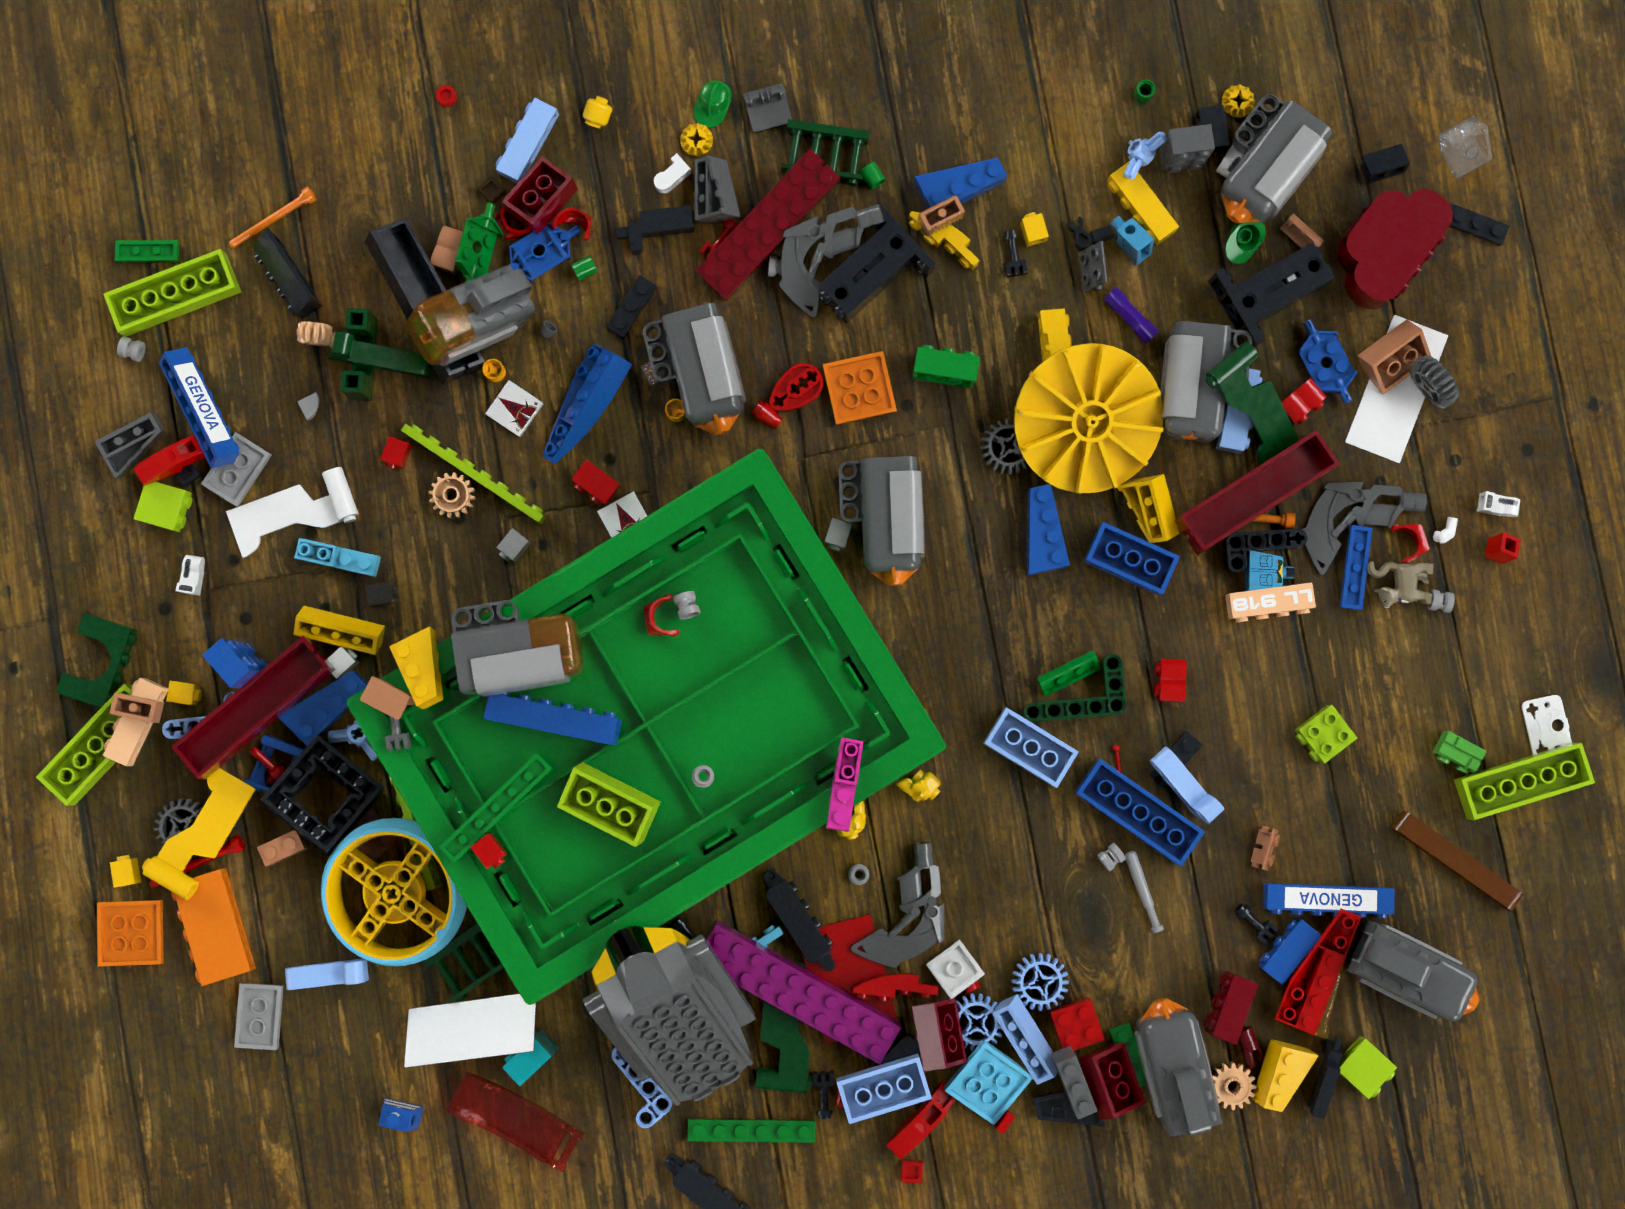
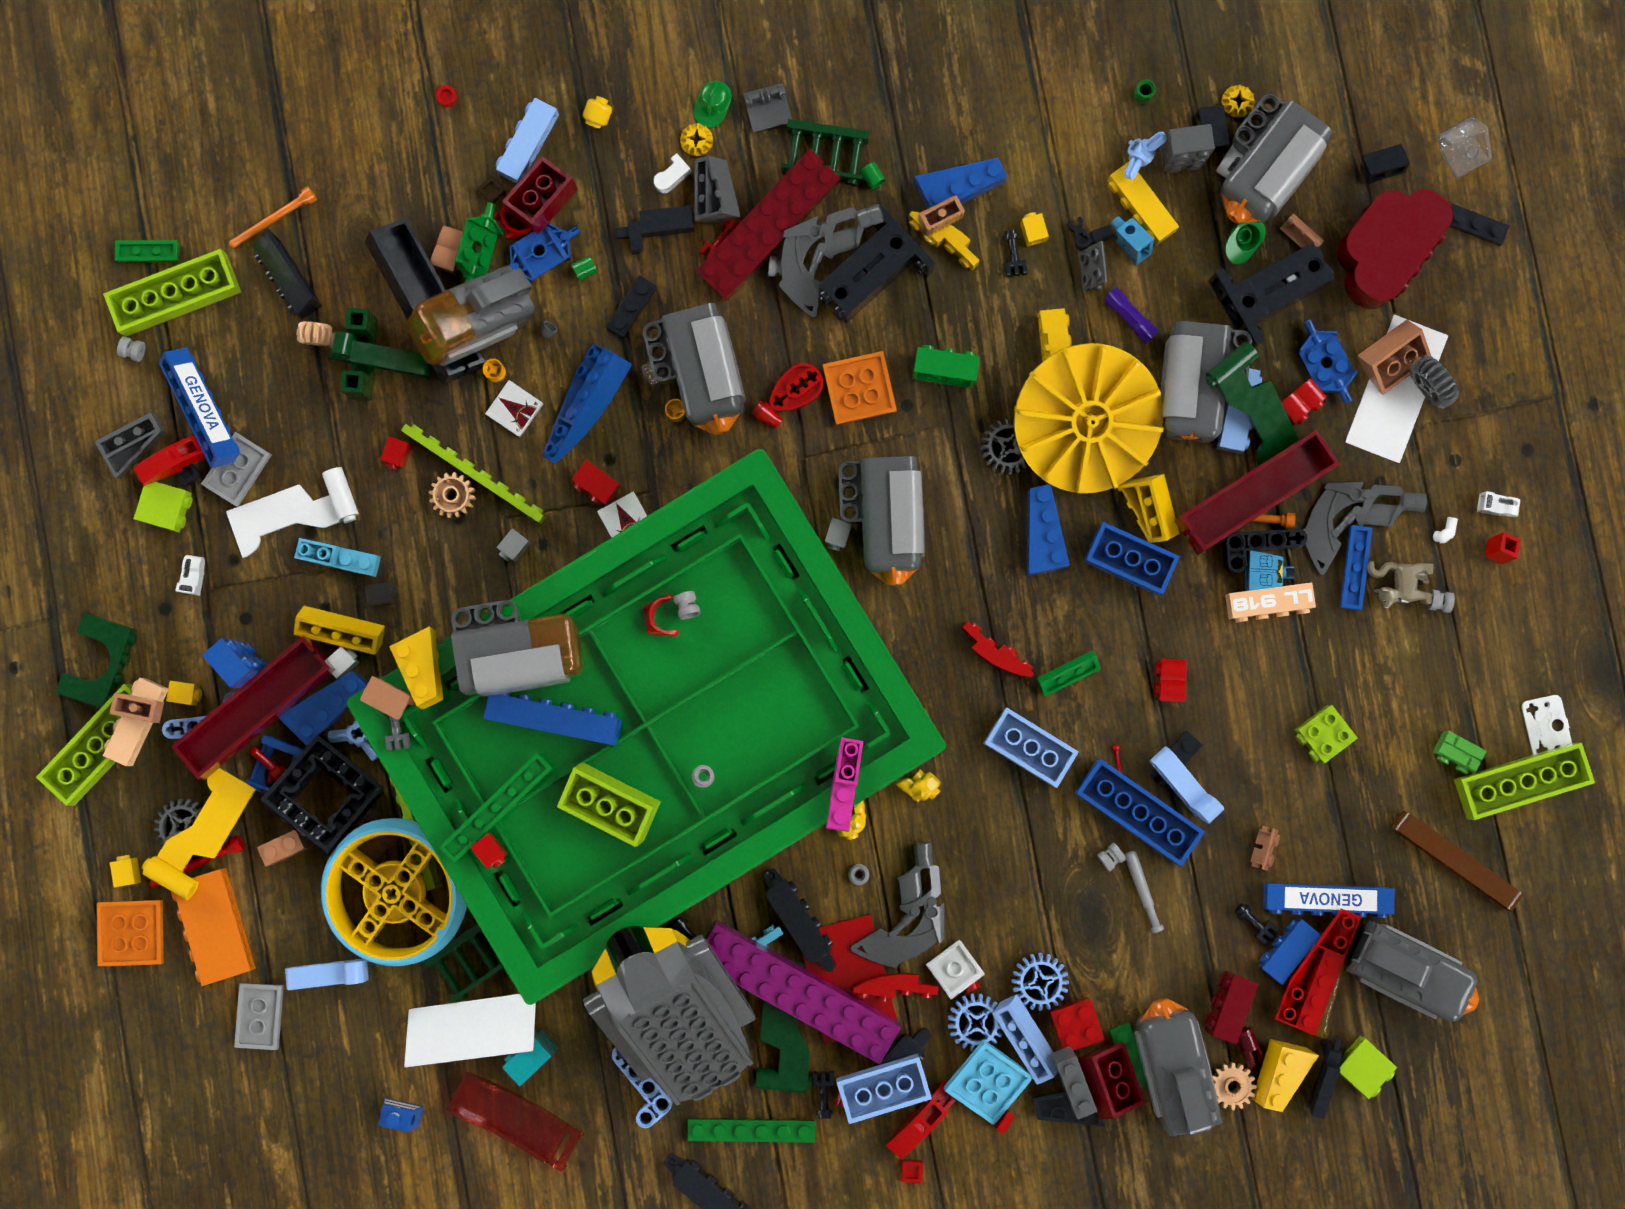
light grey tile [298,392,320,421] -> none
red helmet [551,207,591,241] -> none
dark red brick [912,998,967,1071] -> none
dark green beam [1022,654,1126,722] -> none
red helmet [1391,524,1430,564] -> none
none -> red slope [961,621,1034,678]

